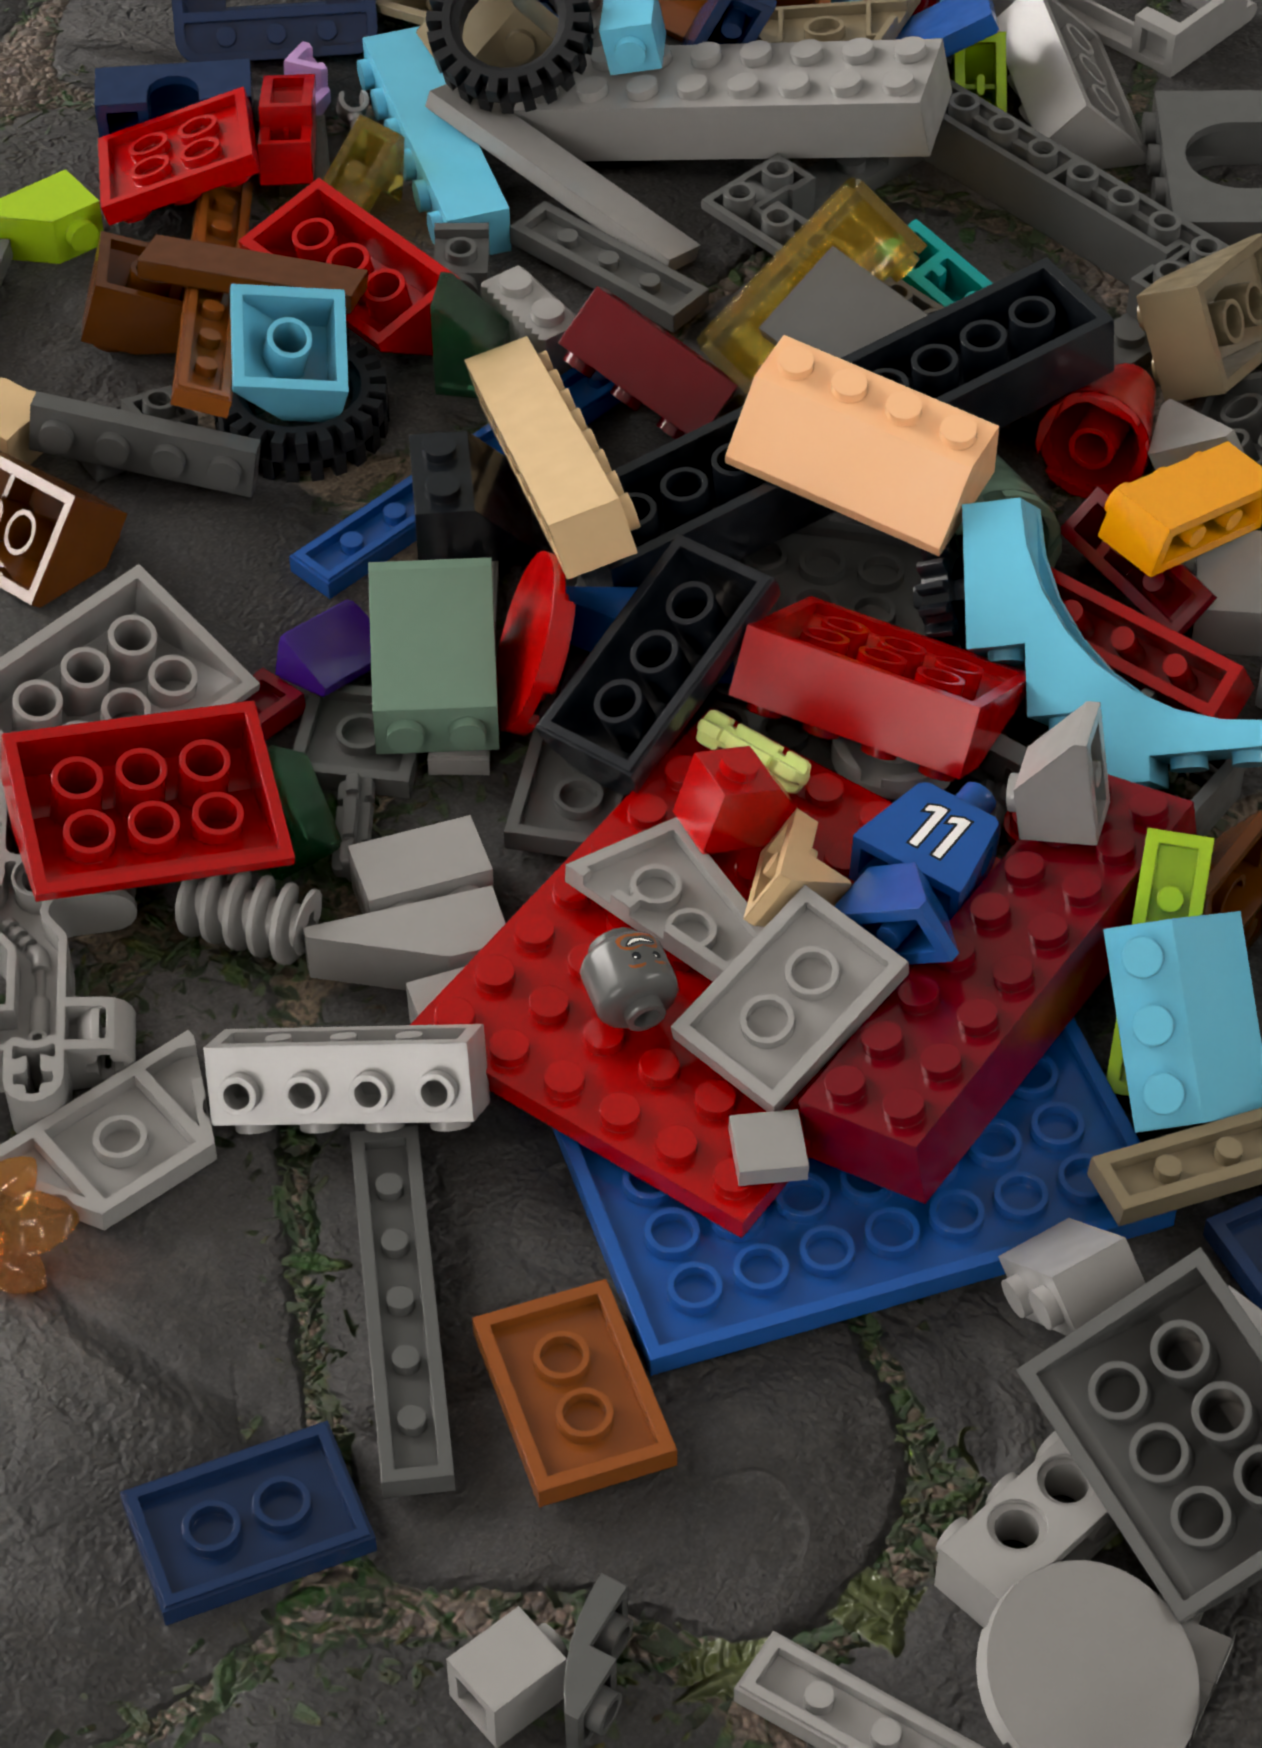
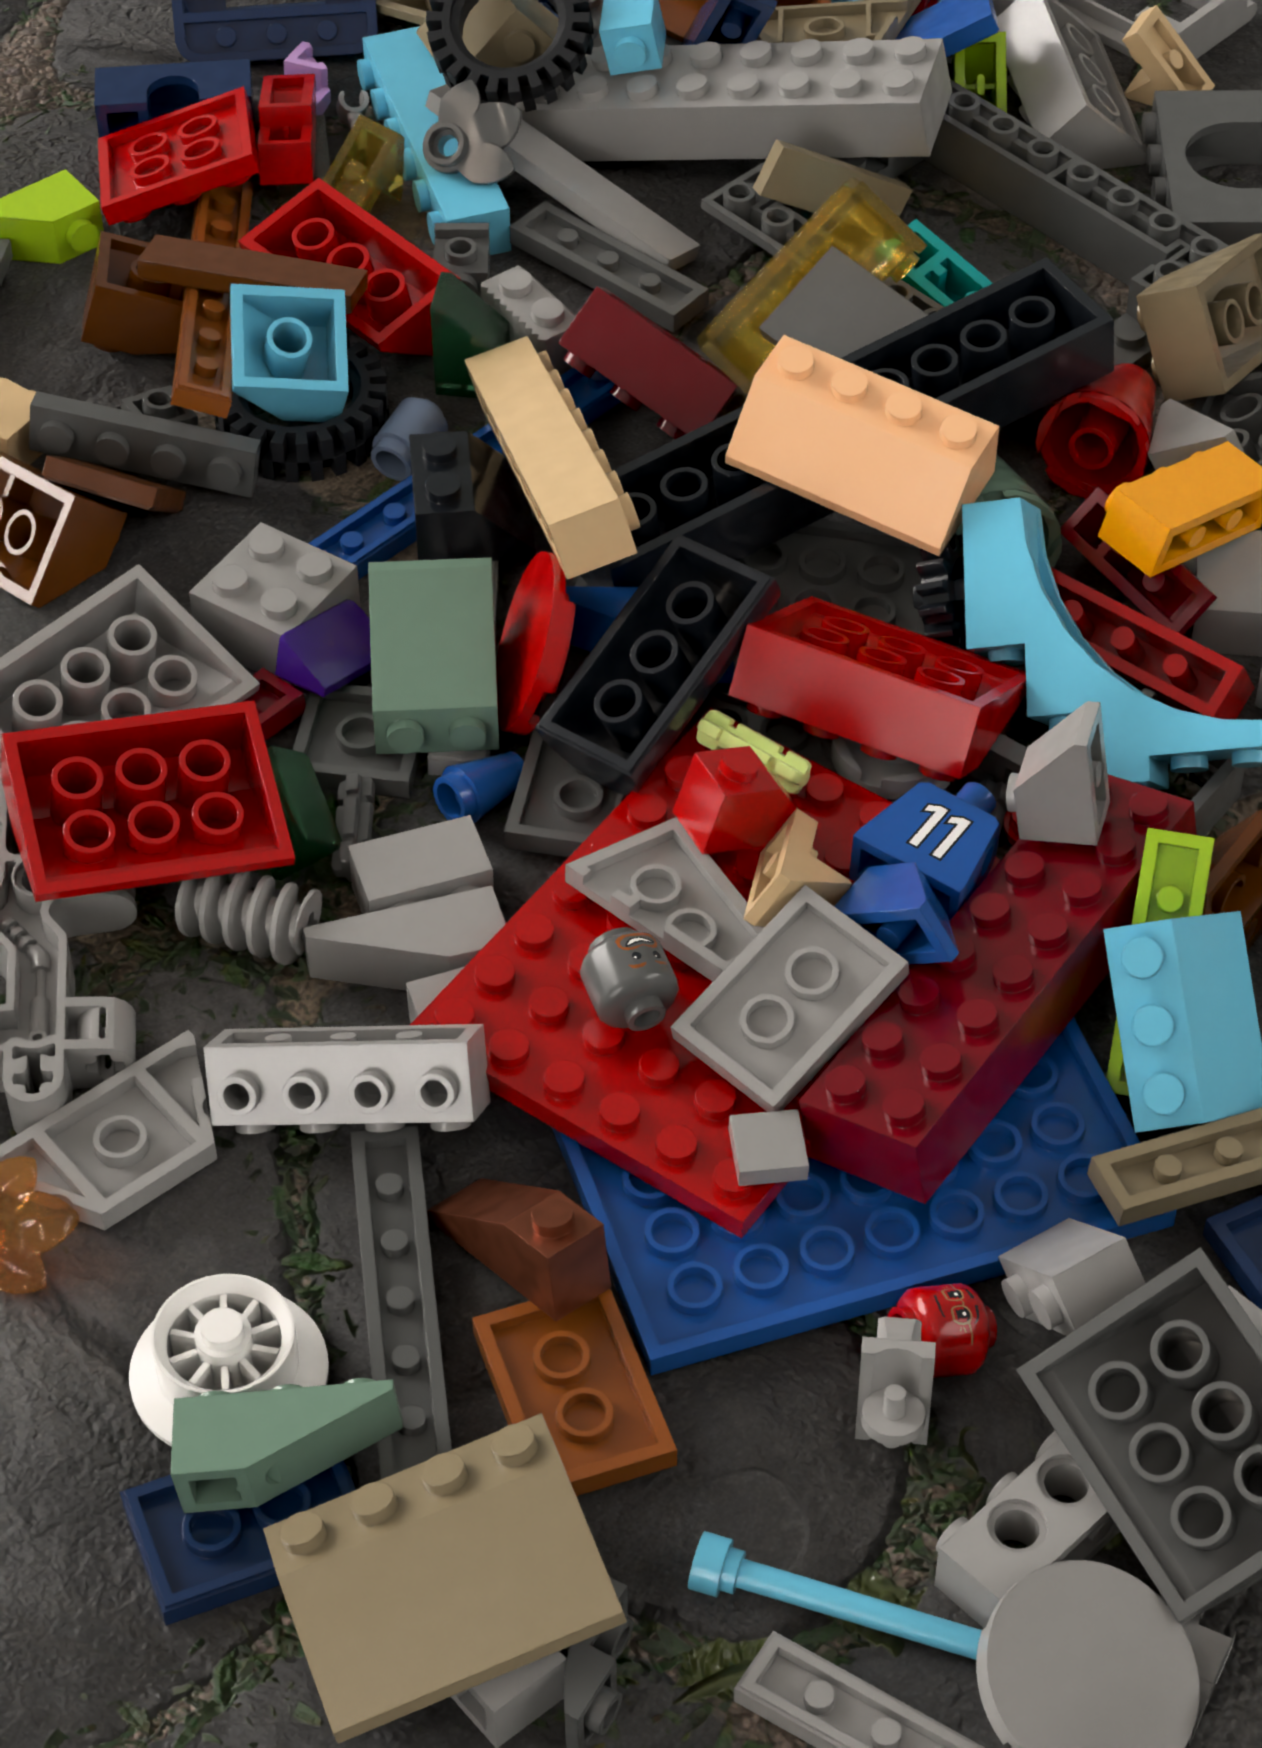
none -> reddish brown tile [41,455,187,513]
none -> white piece [129,1274,329,1447]
none -> sand green slope [170,1378,403,1513]
none -> light grey brick [189,522,361,687]
none -> dark tan slope [263,1413,627,1744]
none -> sand blue brick [371,397,448,481]
none -> dark grey plate [423,79,522,185]
none -> copper slope [427,1178,611,1322]
none -> blue cone [433,751,524,823]
none -> medium azure piece [688,1531,982,1660]
none -> dark tan tile [753,139,913,238]
none -> light grey hips [855,1317,936,1448]
none -> red head [887,1283,997,1378]
none -> tan slope [1122,5,1215,106]

